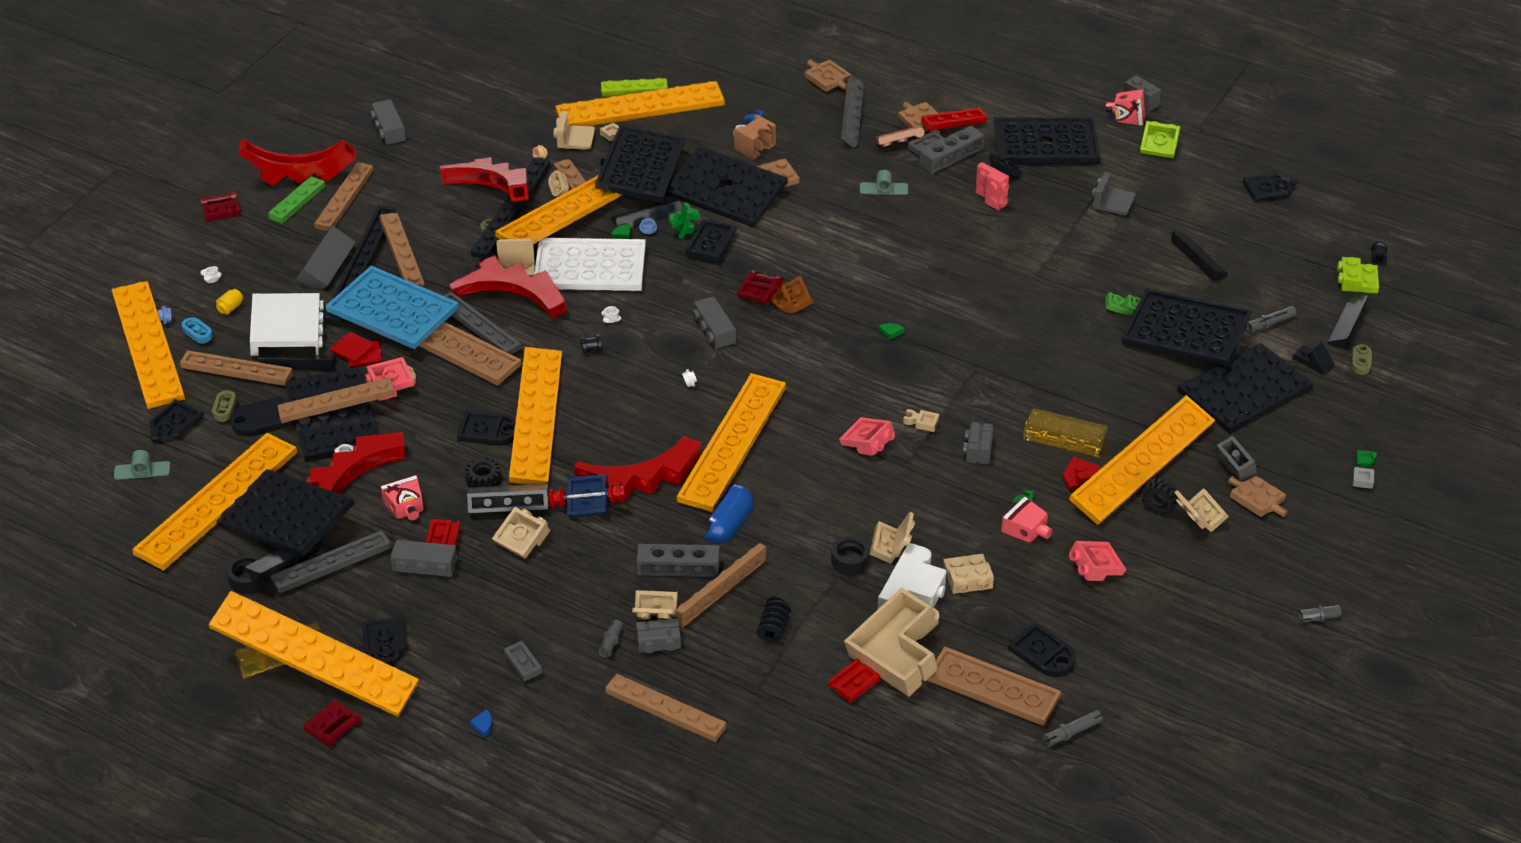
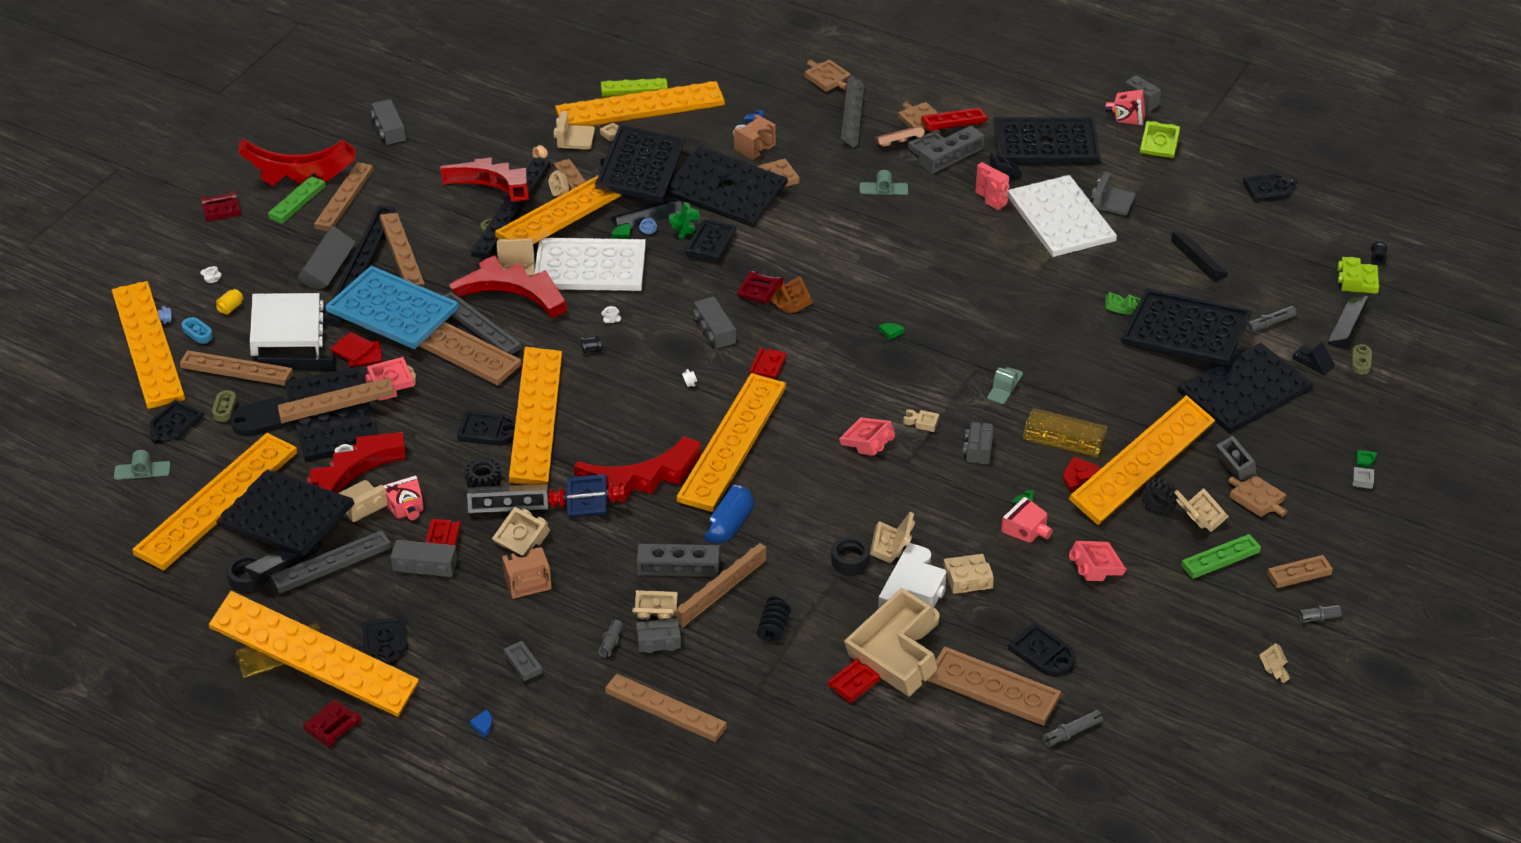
none -> tan bracket [339,480,387,522]
none -> nougat piece [502,547,552,599]
none -> red plate [749,347,786,380]
none -> sand green piece [987,367,1023,404]
none -> white plate [1008,175,1117,257]
none -> bright green plate [1181,534,1261,579]
none -> tan plate [1259,643,1290,683]
none -> medium nougat plate [1267,555,1333,588]

